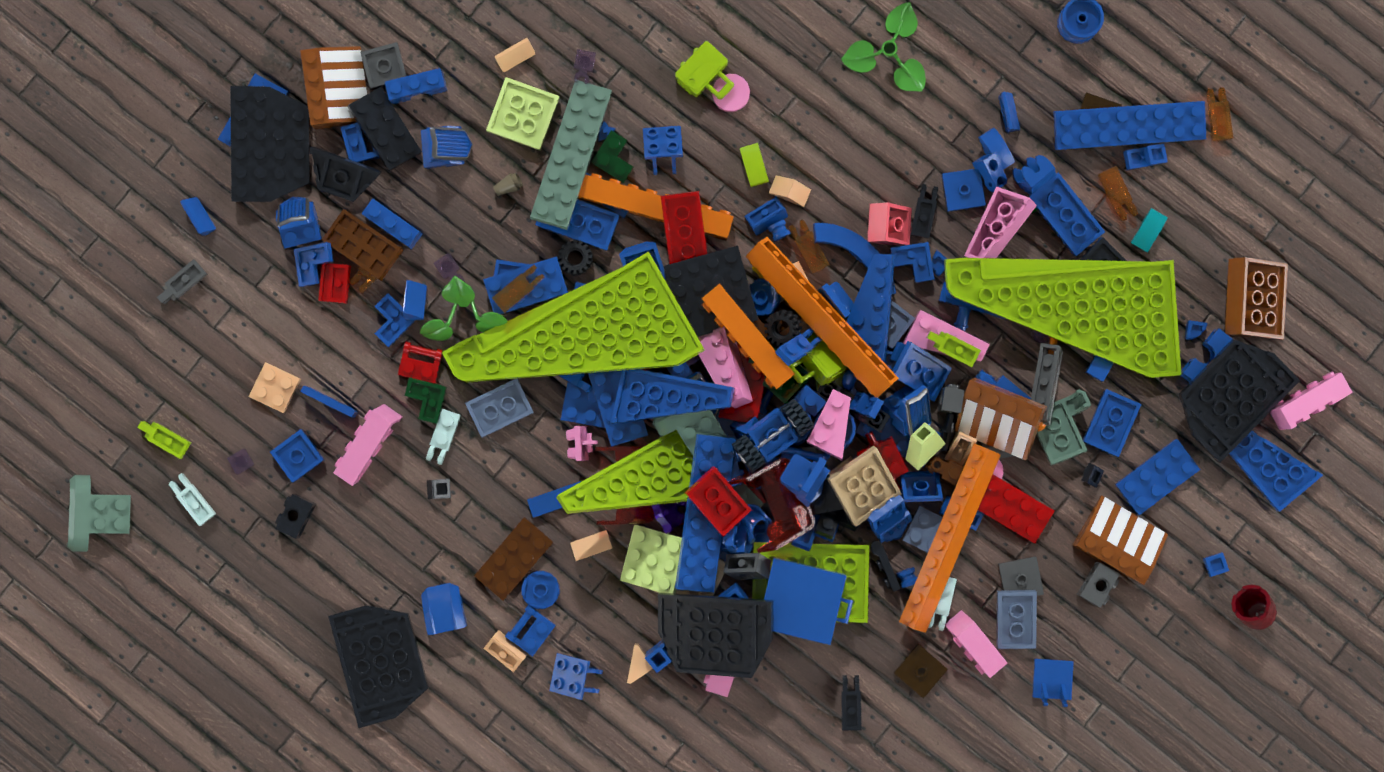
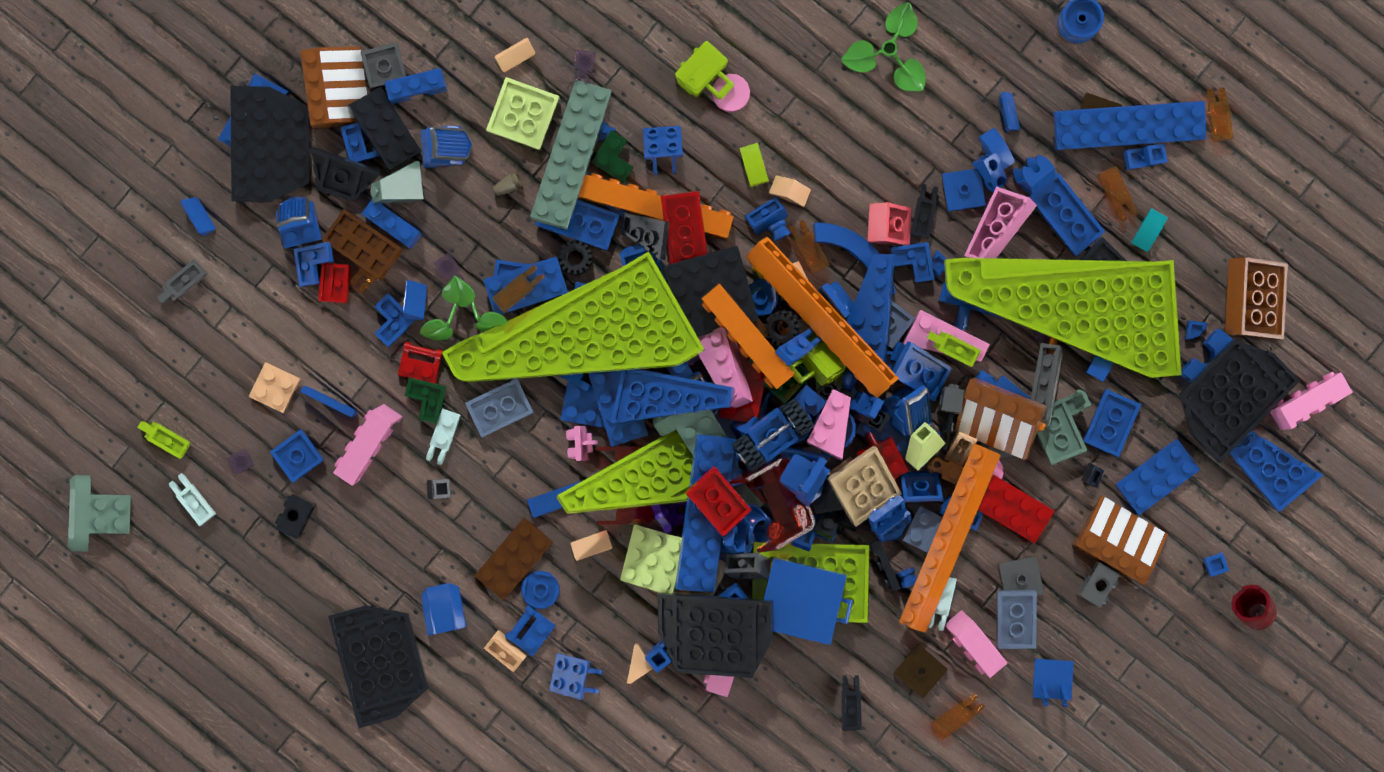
none -> slope [371,161,423,203]
none -> black wing [621,213,670,260]
none -> clear orange hinge [931,693,985,740]

